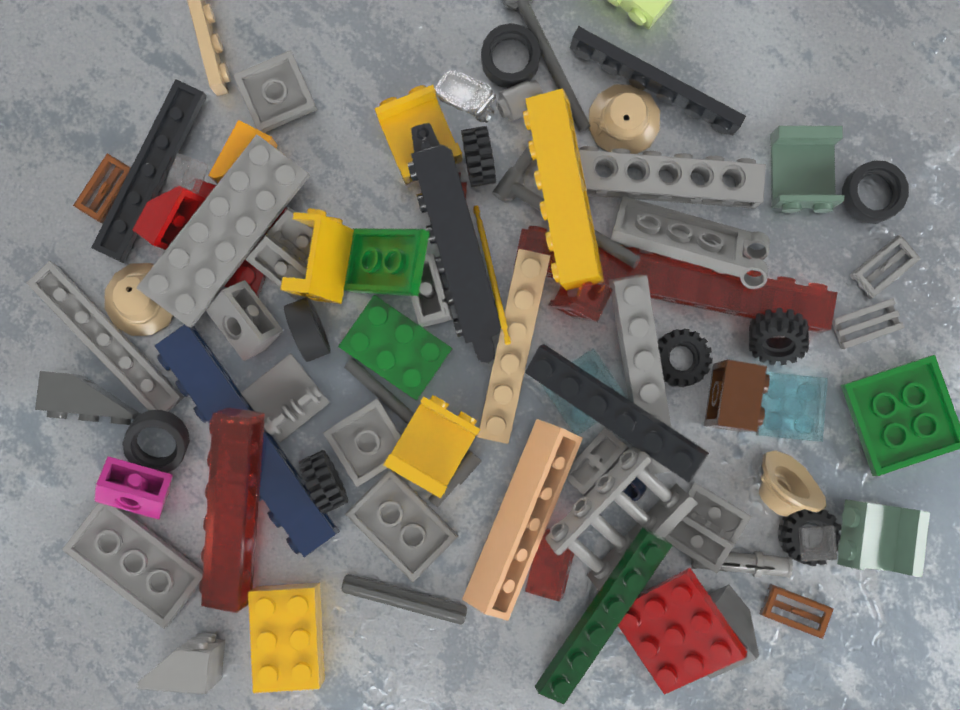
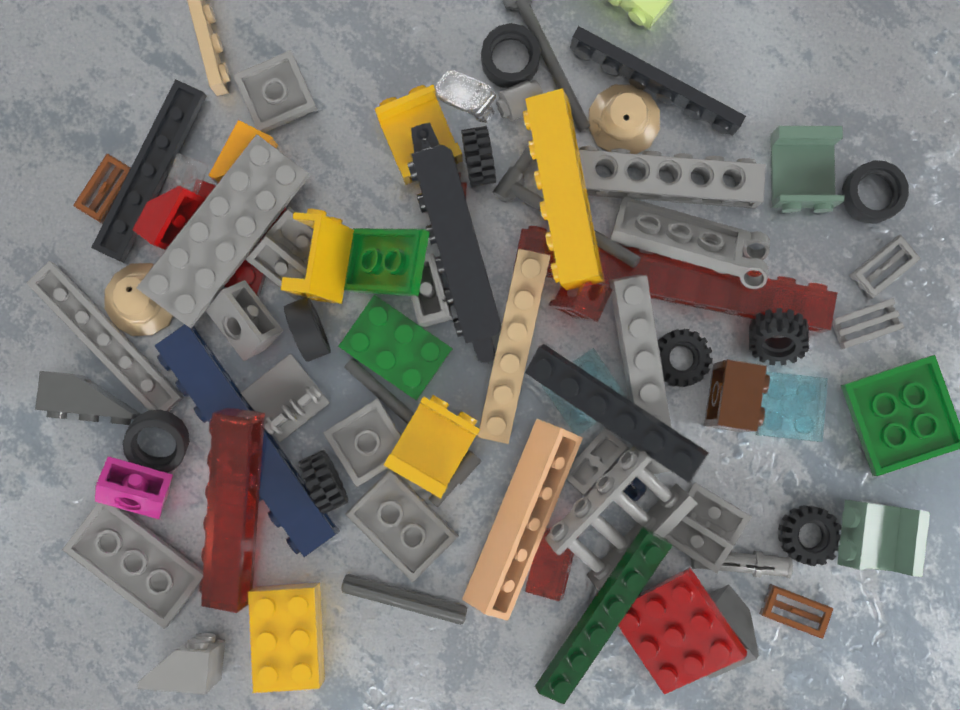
yellow piece [473,205,511,345] -> none
tan hat [759,450,827,517] -> none
clear tile [798,525,837,561] -> none

